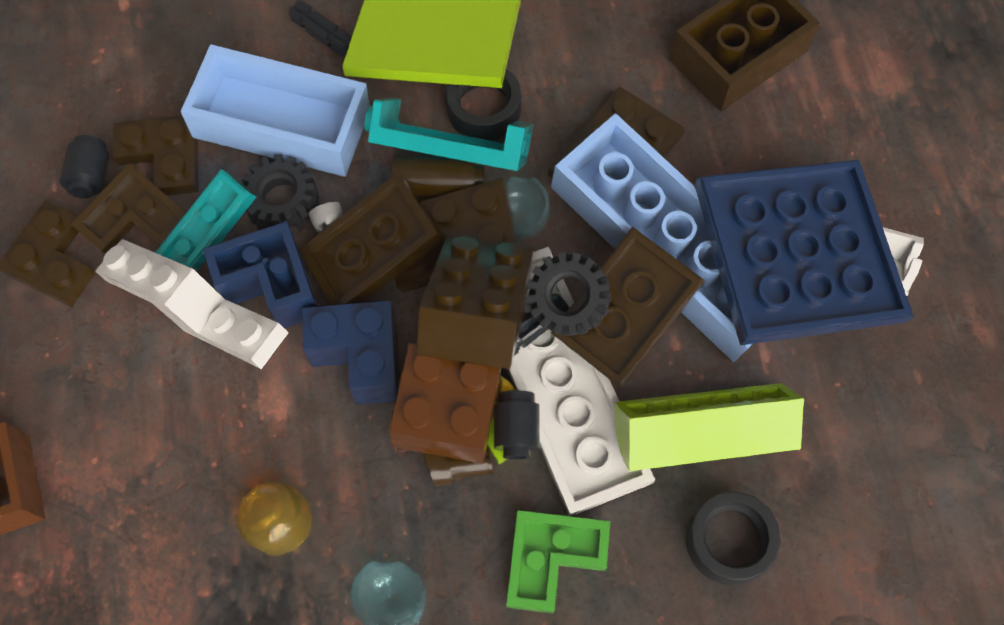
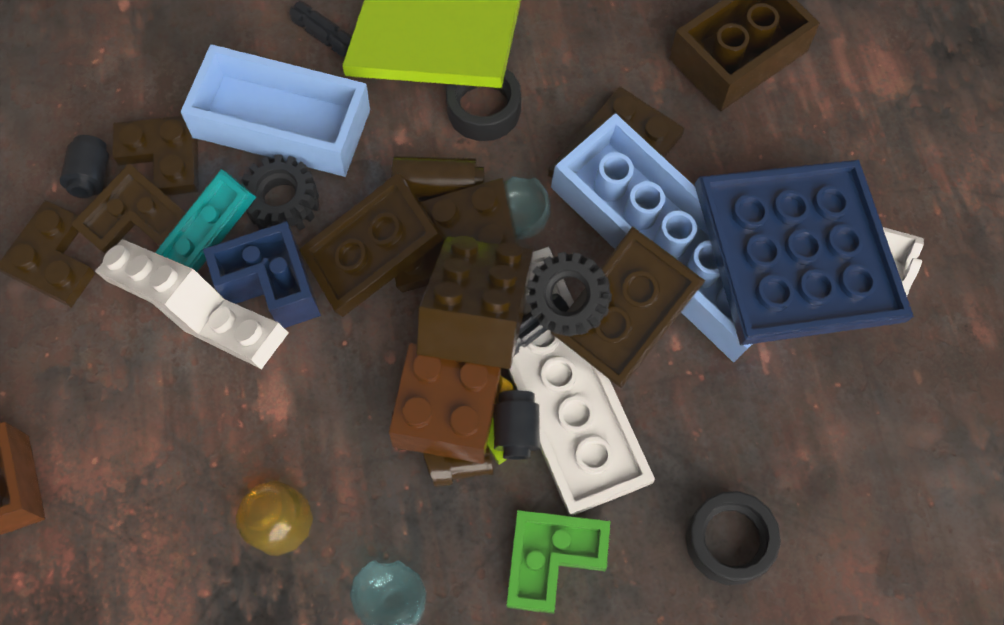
dark blue brick [302,301,400,405] -> none
light grey hinge [309,202,344,233] -> none
teal panel [364,97,534,171] -> none
brick [614,383,804,471] -> none

